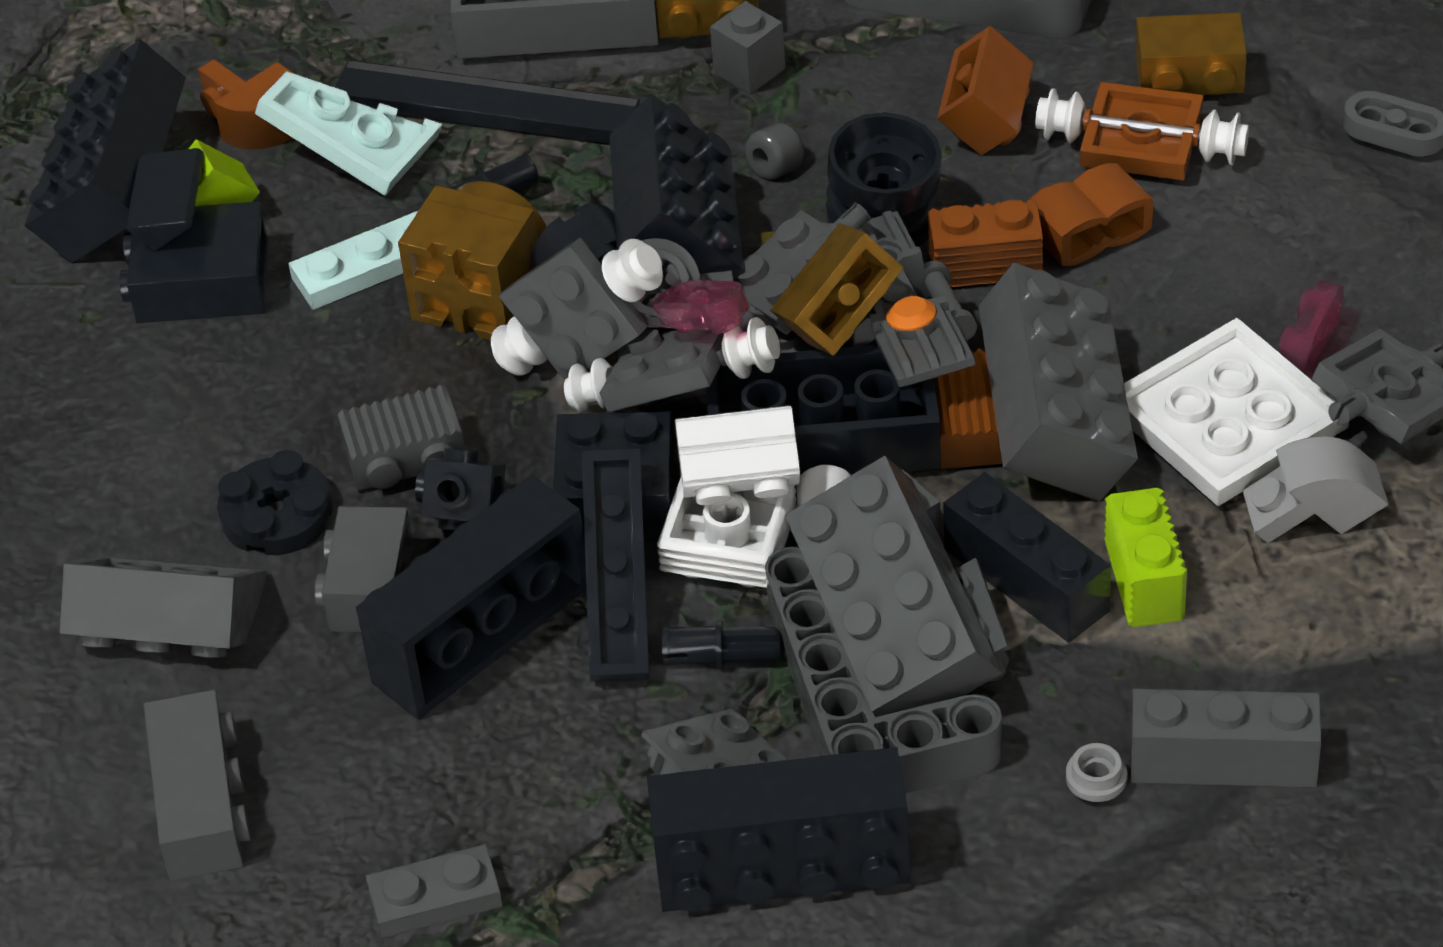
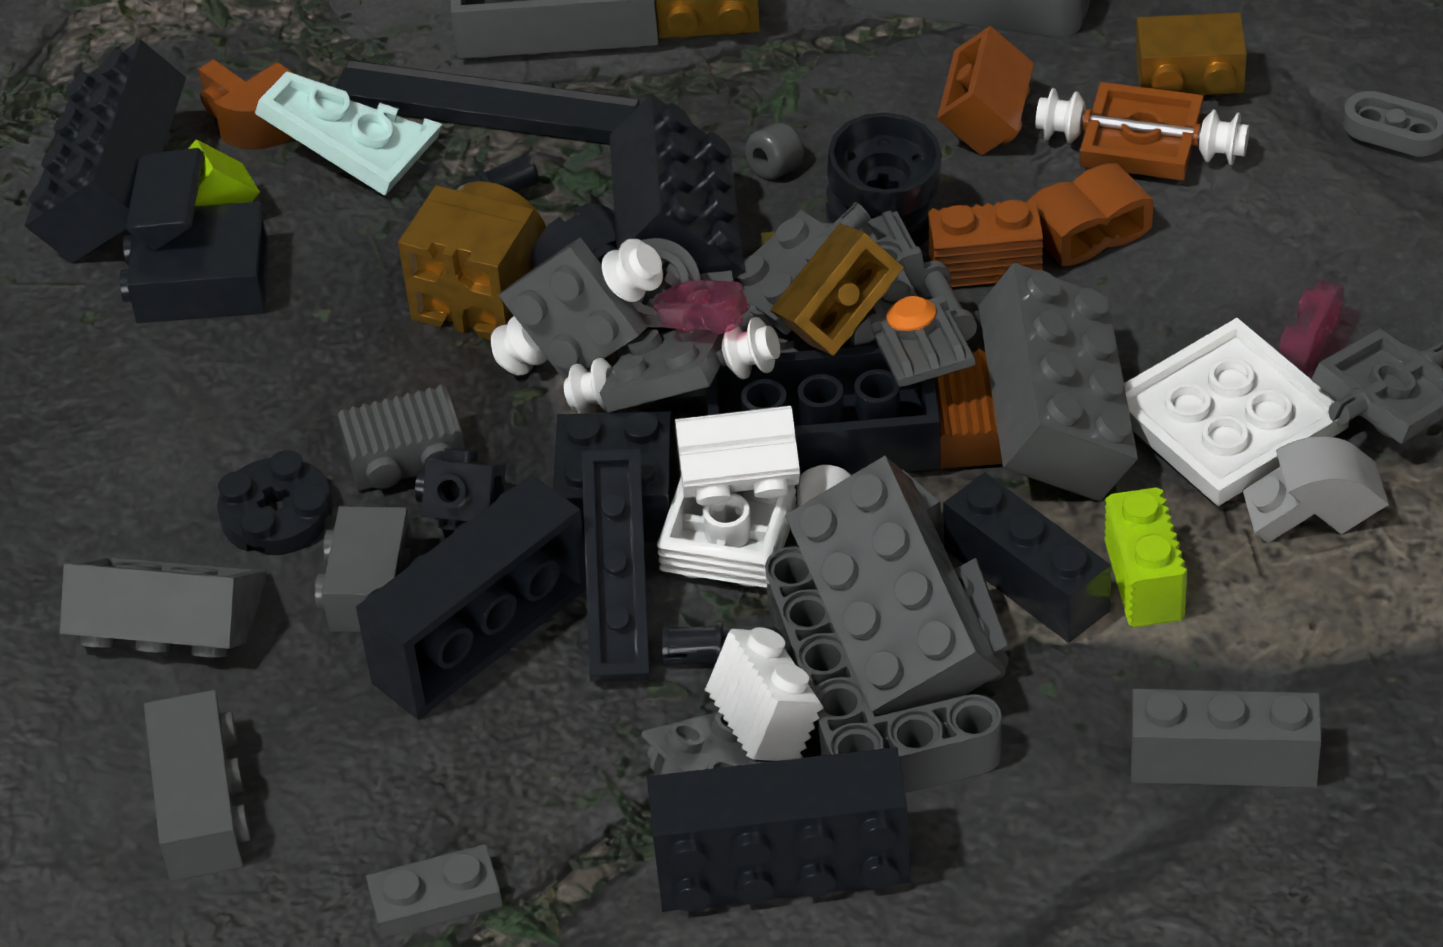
light aqua plate [289,211,418,310] -> none
dark grey brick [710,1,785,95] -> none
light grey plate [1066,743,1127,802] -> none
none -> white brick [705,627,824,761]

